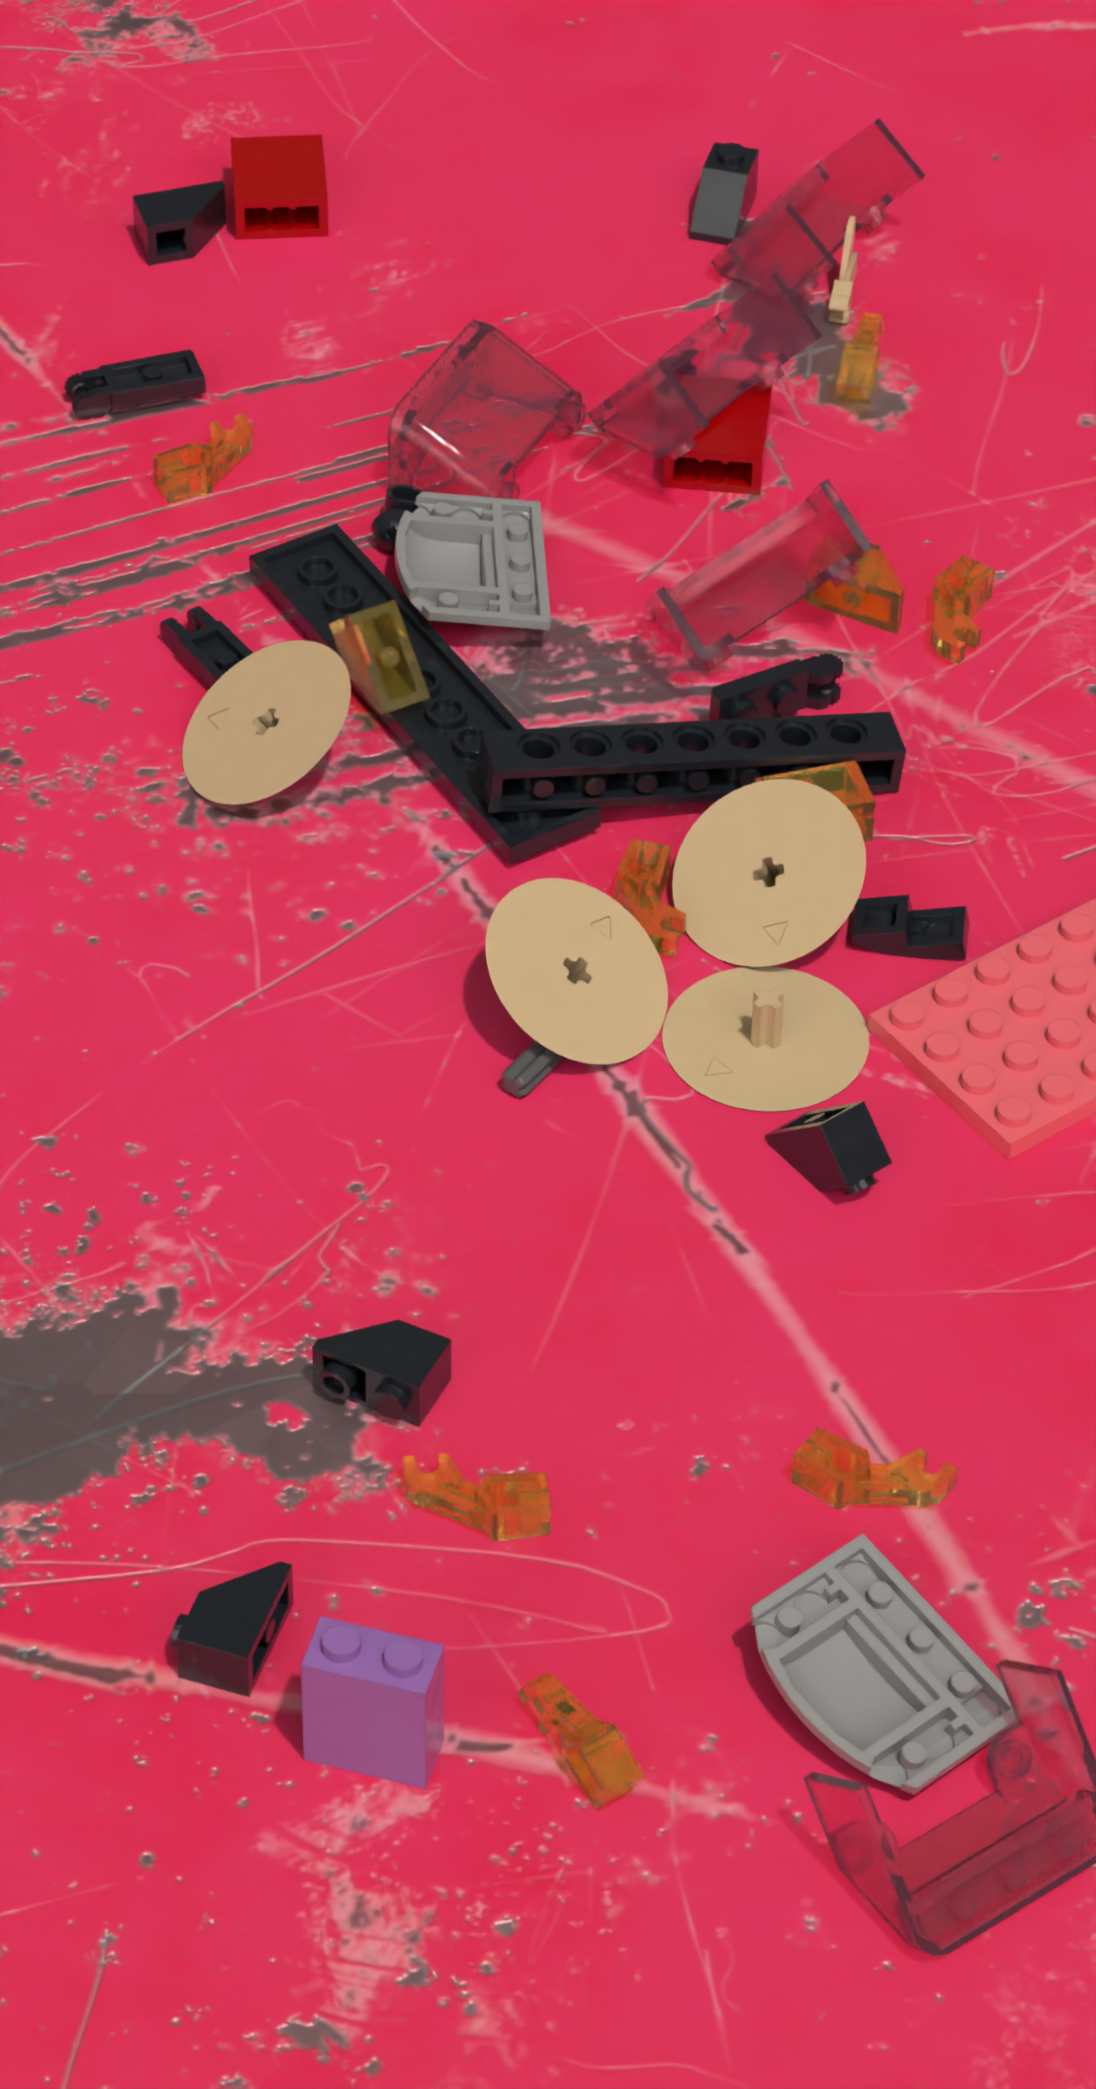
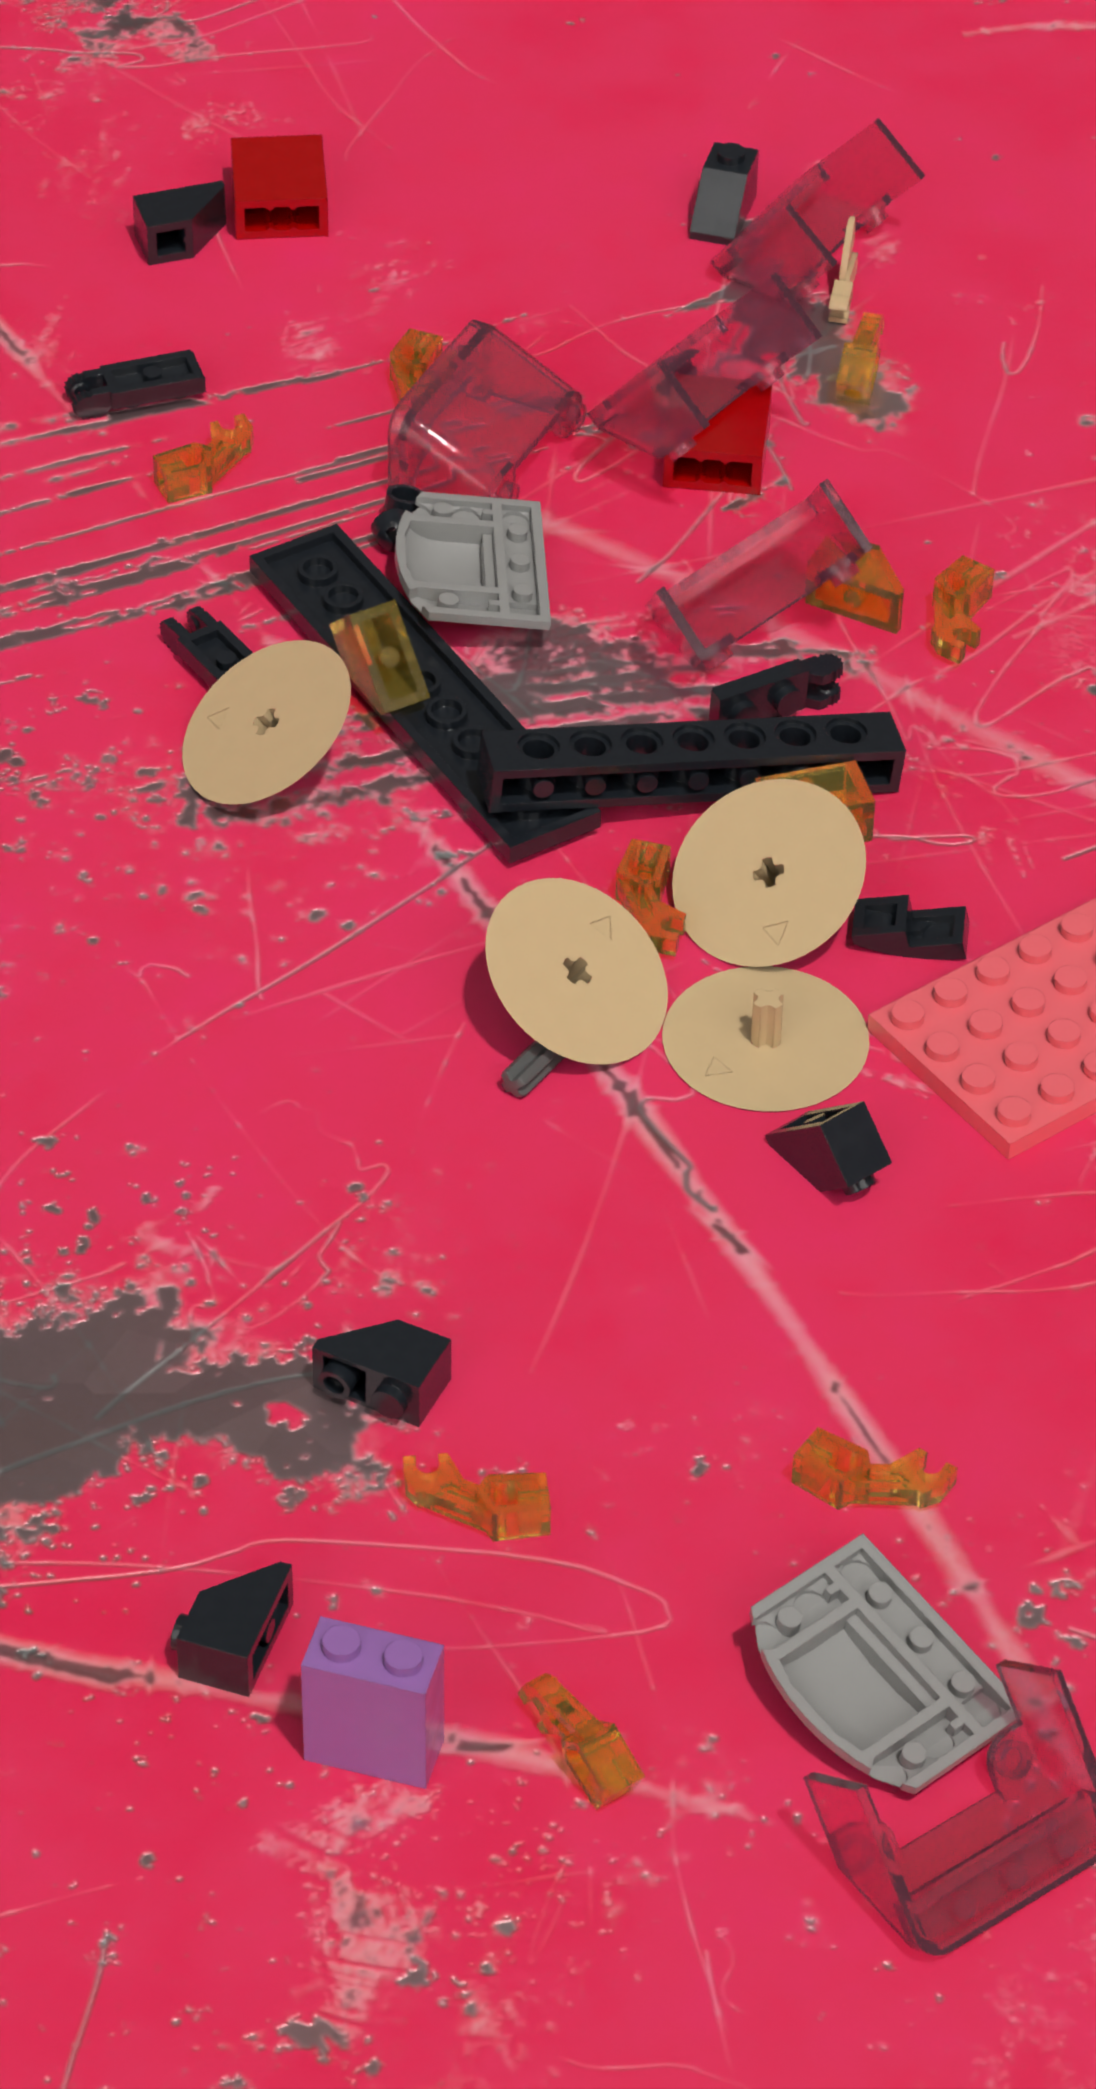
none -> piece [390,328,445,427]

